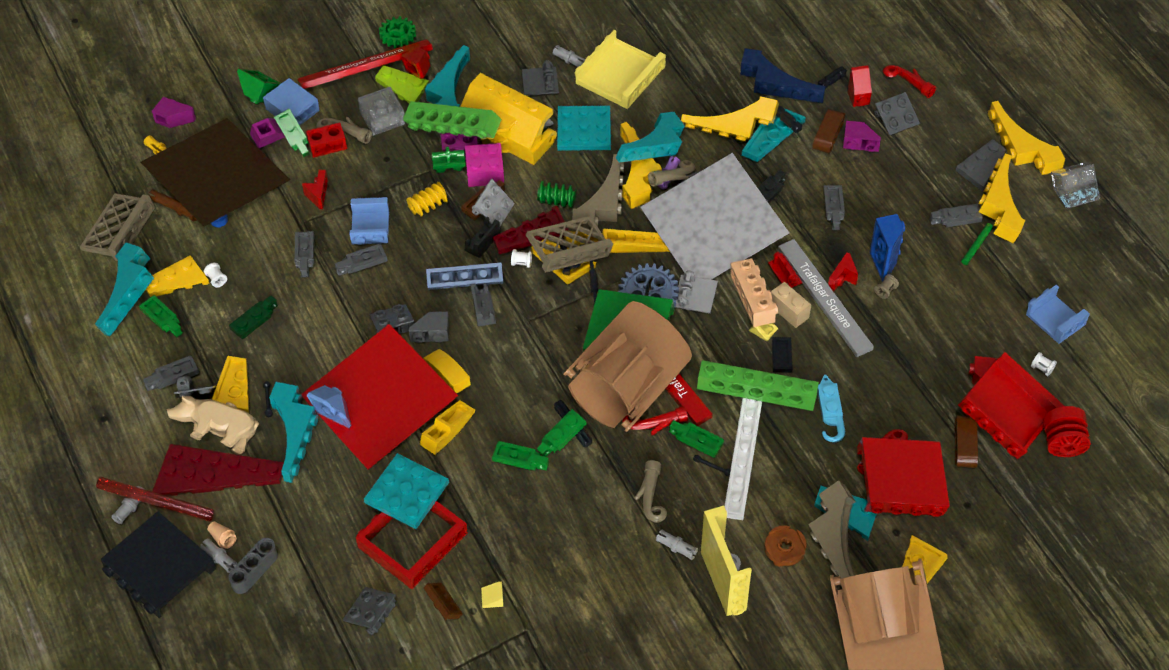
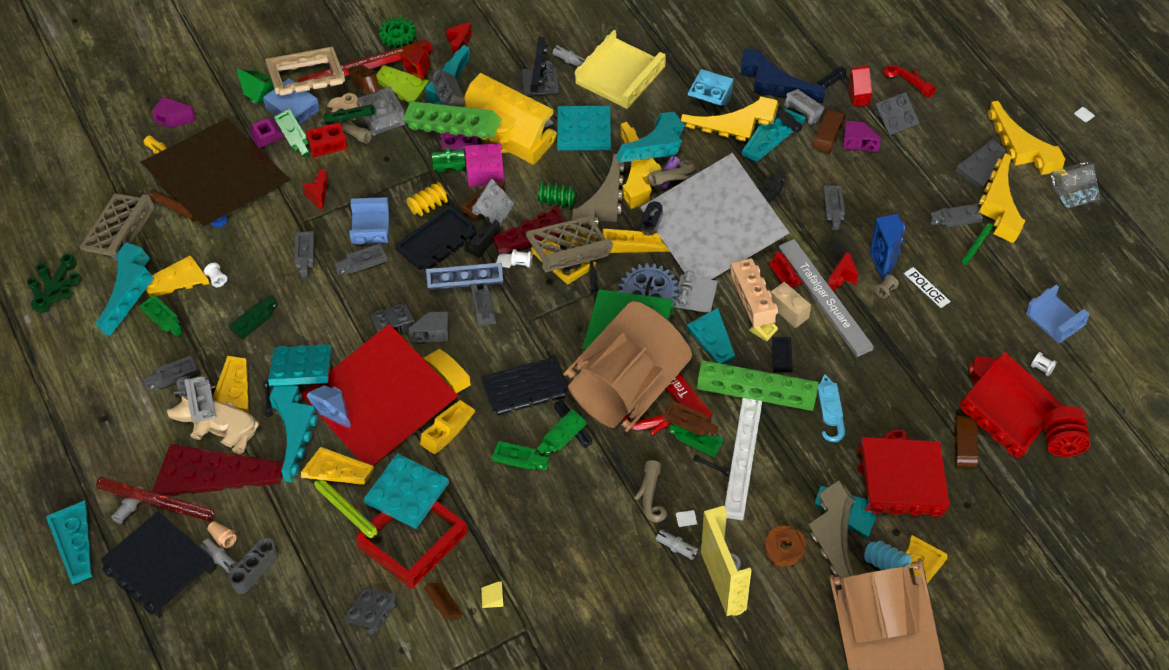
none -> dark green plant [27,253,82,313]
none -> teal wing [46,500,92,585]
none -> light grey hinge [185,377,216,423]
none -> tan hinge [265,47,345,96]
none -> teal plate [268,344,332,386]
none -> yellow wing [301,447,374,485]
none -> lime axle [314,480,378,538]
none -> dark green pin [323,104,376,124]
none -> tan plate [327,93,359,121]
none -> reddish brown beam [349,65,380,94]
none -> black hinge [395,205,477,271]
none -> dark grey beam [432,69,465,107]
none -> red slope [446,22,472,56]
none -> black hinge [481,357,567,415]
none -> white sticker [496,253,512,268]
none -> black wing [530,37,548,92]
none -> black beam [640,201,663,236]
none -> reddish brown hinge [663,400,718,438]
none -> white sticker [676,510,697,527]
none -> teal wing [686,308,735,365]
none -> medium azure slope [688,69,734,105]
none -> light grey hinge [784,89,824,125]
none -> medium azure piece [864,540,912,570]
none -> white sticker [904,267,951,308]
none -> white sticker [1074,107,1095,122]

